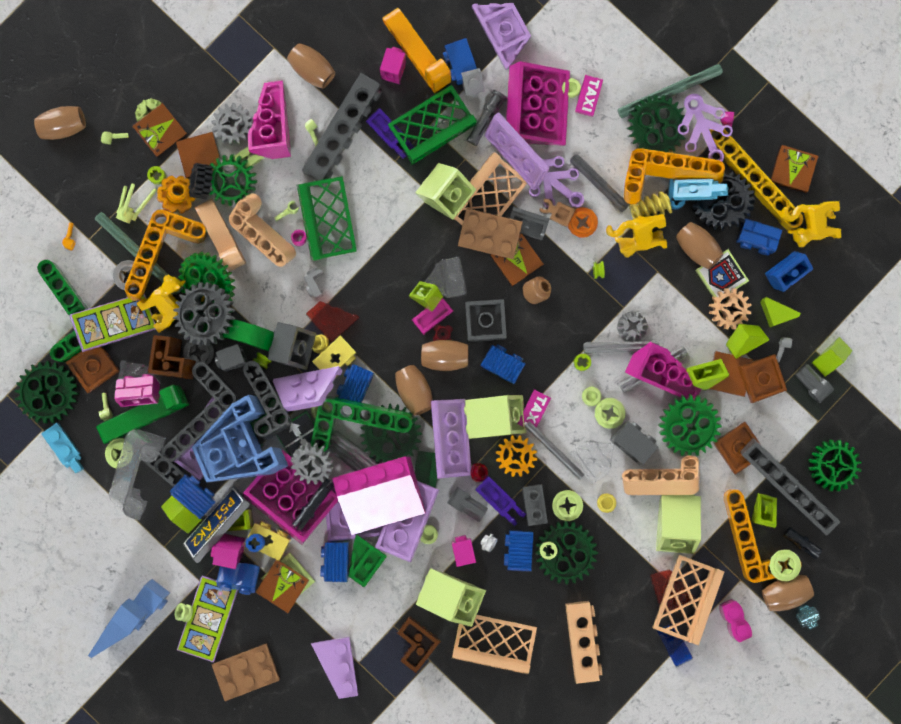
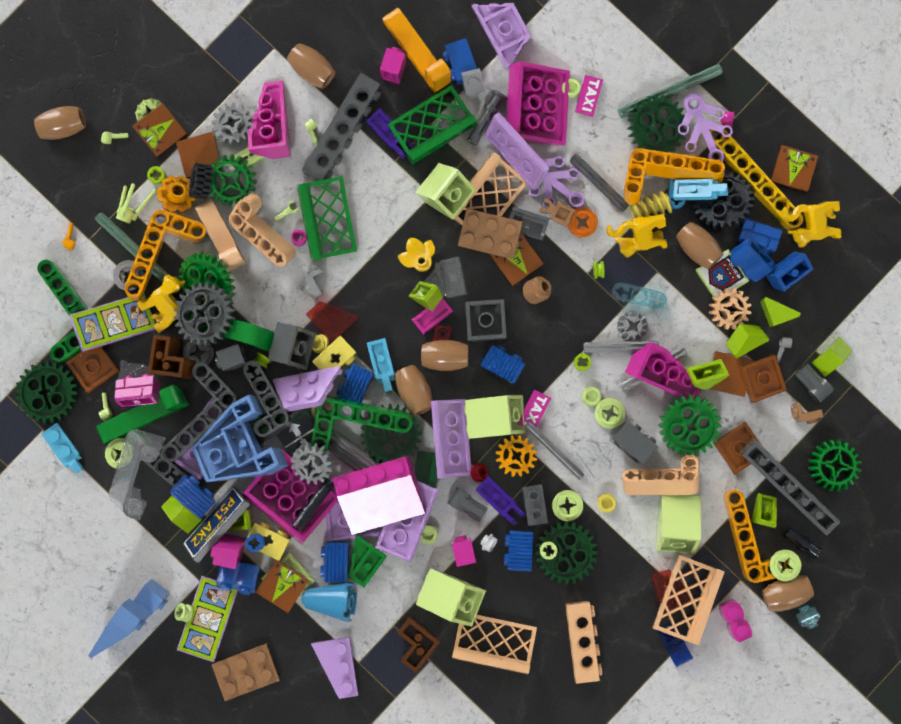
none -> dark azure cone [301,583,357,622]
none -> medium azure hinge [367,338,395,393]
none -> yellow plate [398,238,435,272]
none -> clear light blue beam [611,283,667,309]
none -> blue brick [730,238,774,282]
none -> medium nougat bracket [791,403,823,424]

